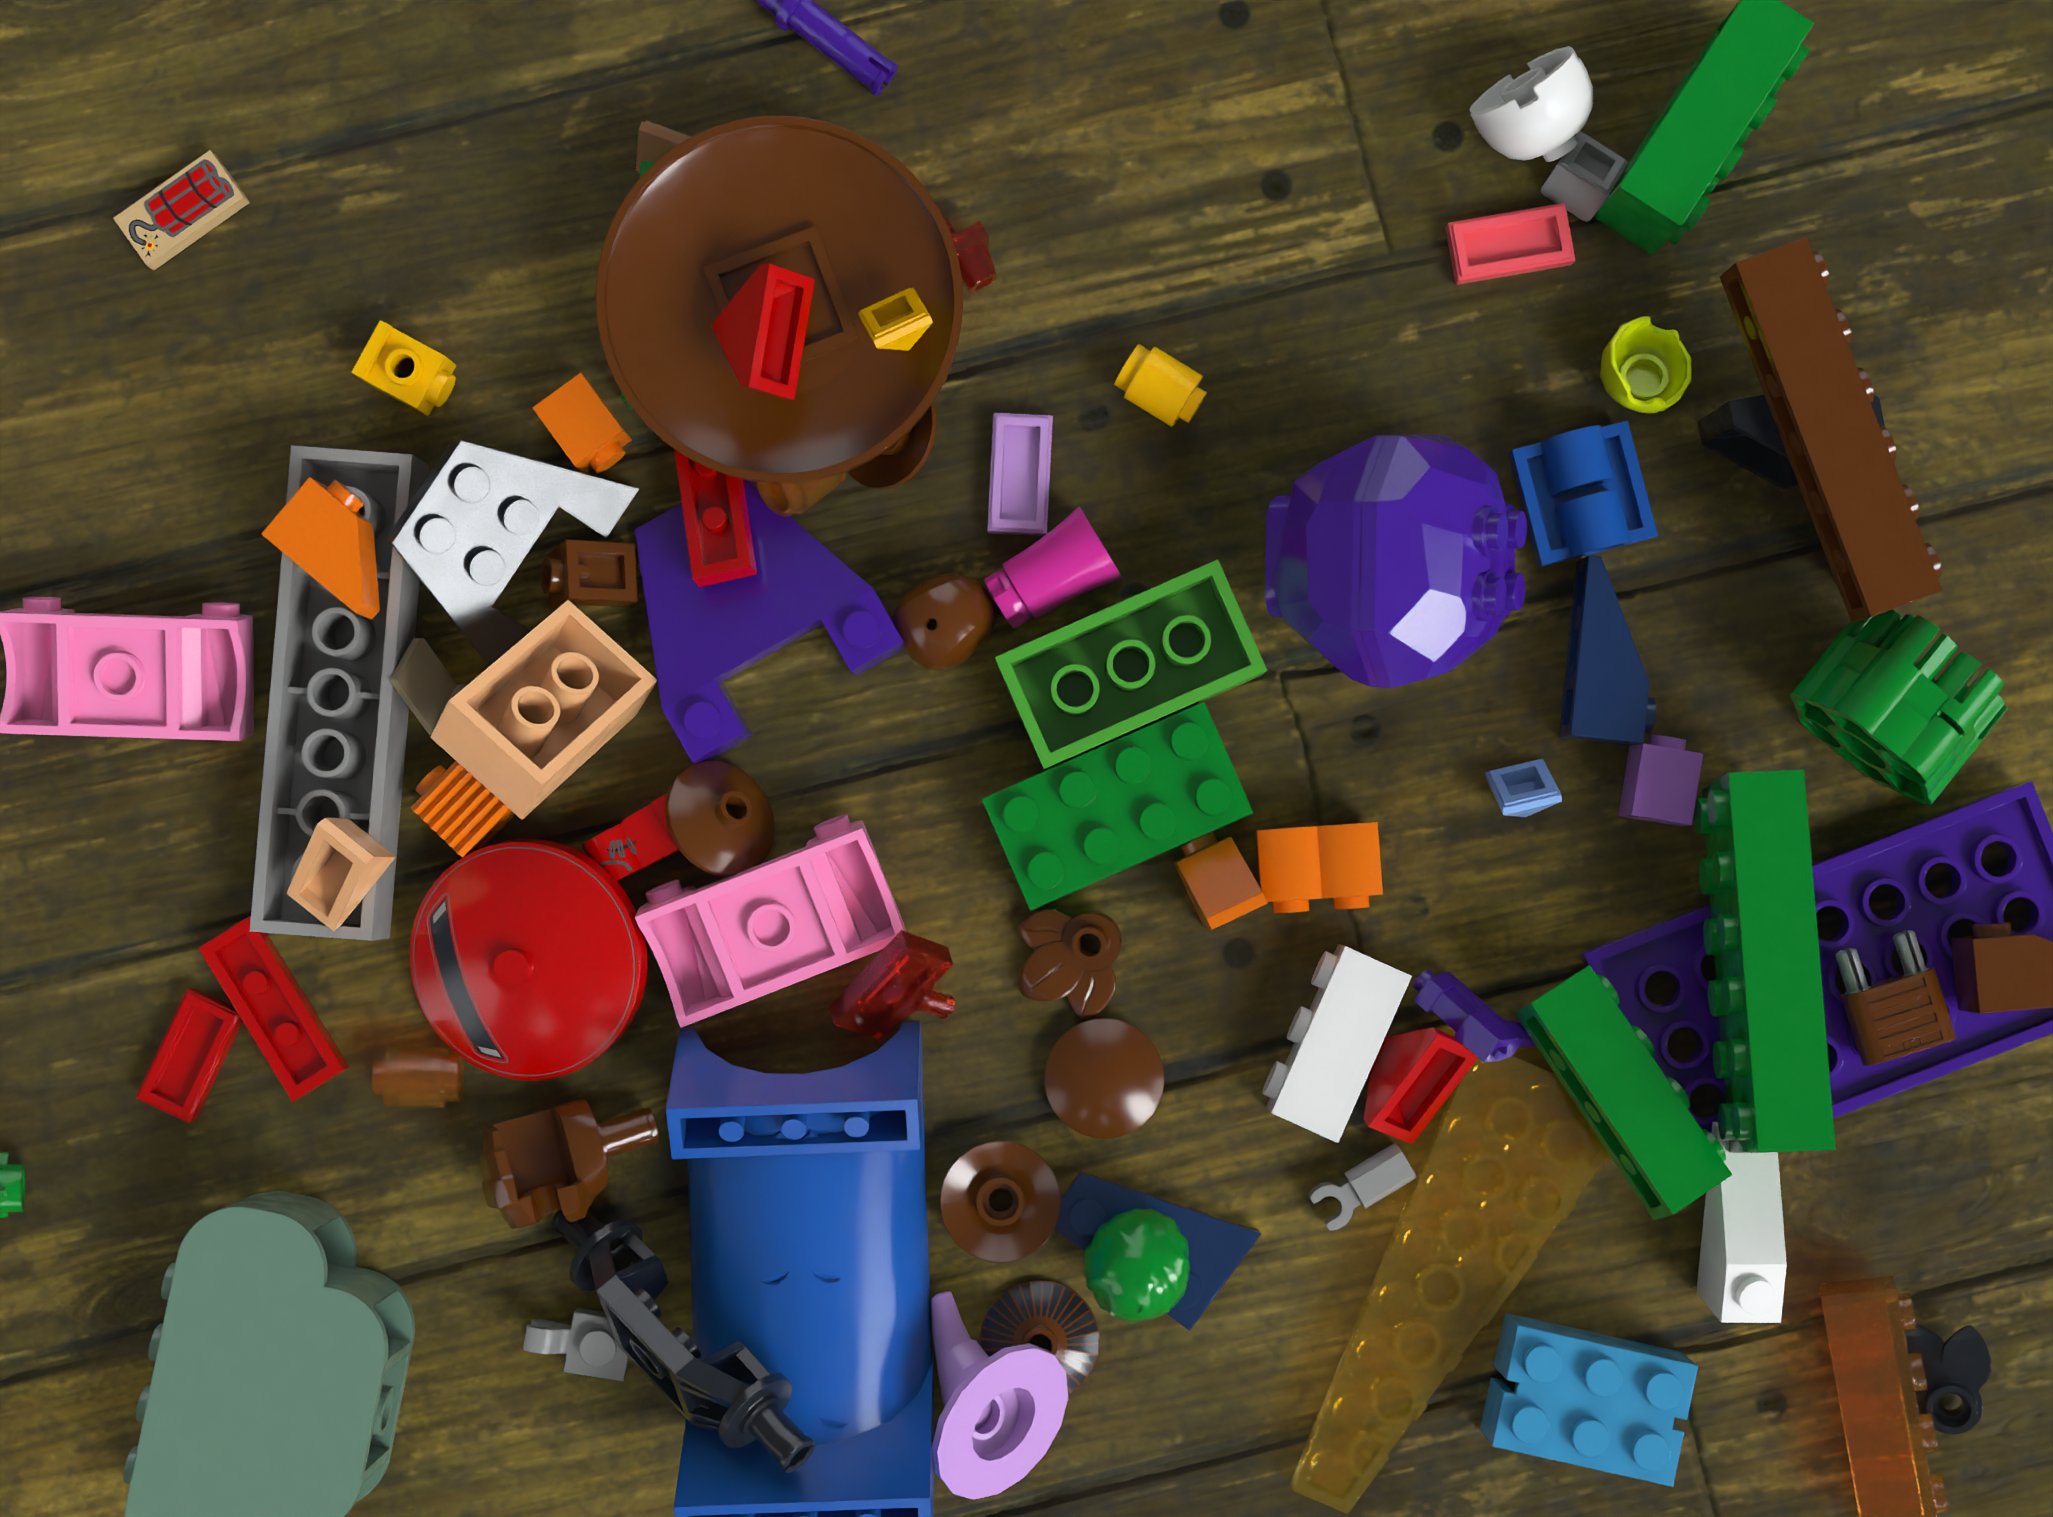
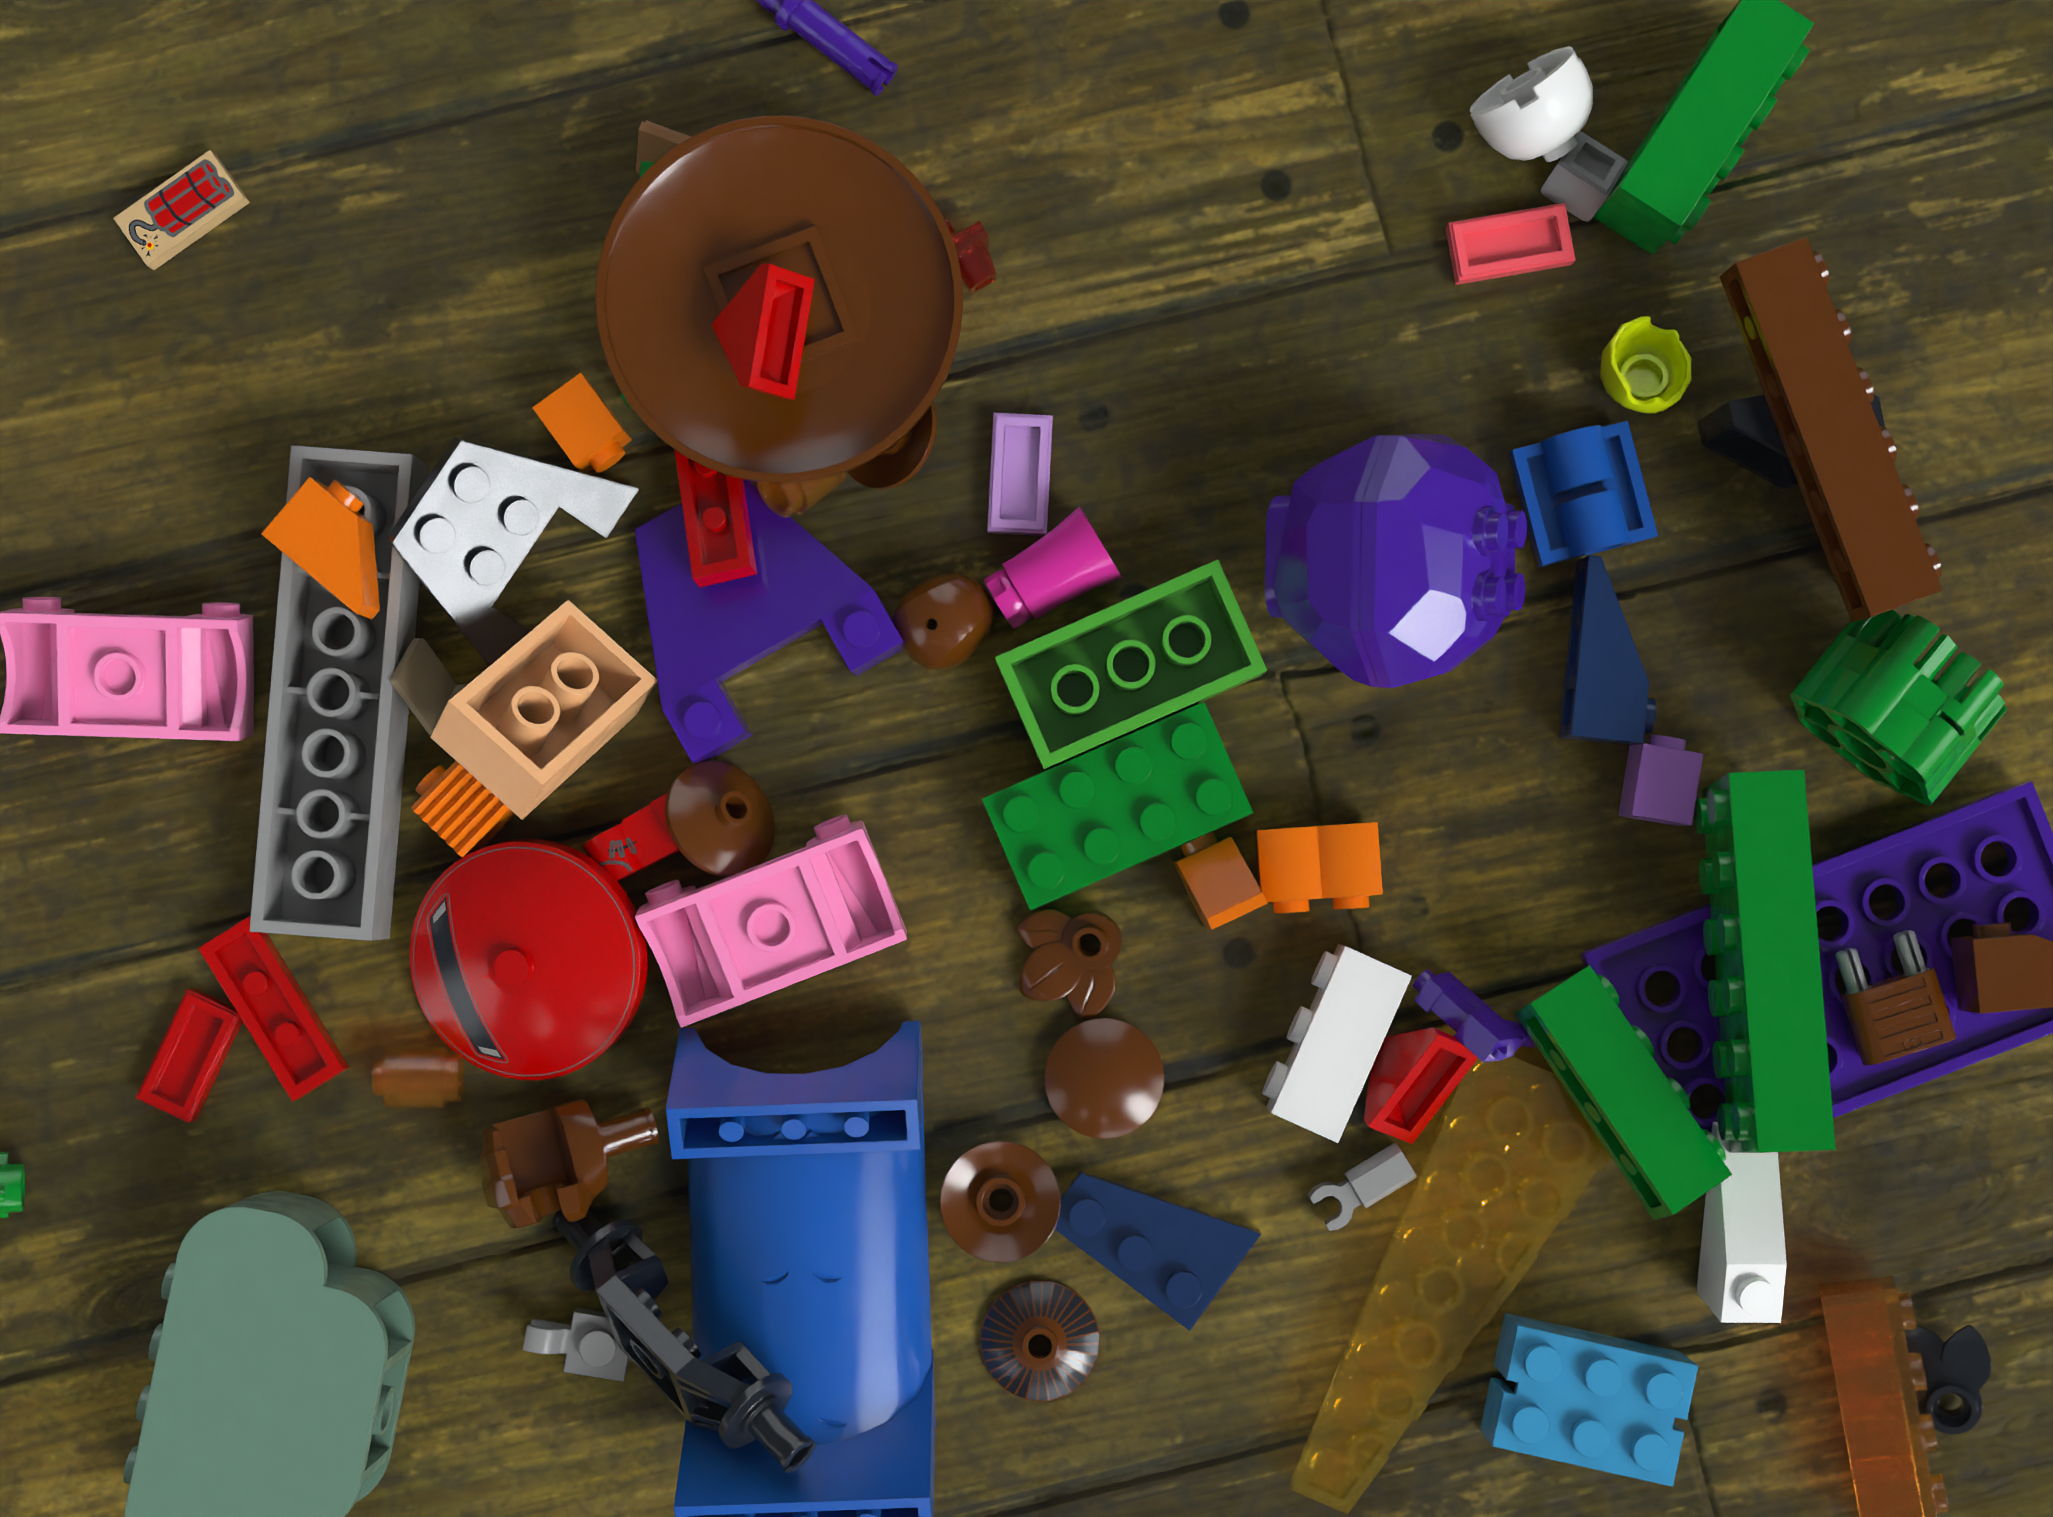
light nougat slope [286,818,396,932] -> none
yellow brick [351,320,457,416] -> none
reddish brown bracket [540,539,638,611] -> none
clear red plate [829,930,955,1040] -> none
yellow slope [858,288,933,351] -> none
lavender piece [931,1291,1068,1500] -> none
green hair [1083,1208,1190,1324] -> none
yellow brick [1114,344,1207,427] -> none
light blue slope [1485,759,1562,817] -> none

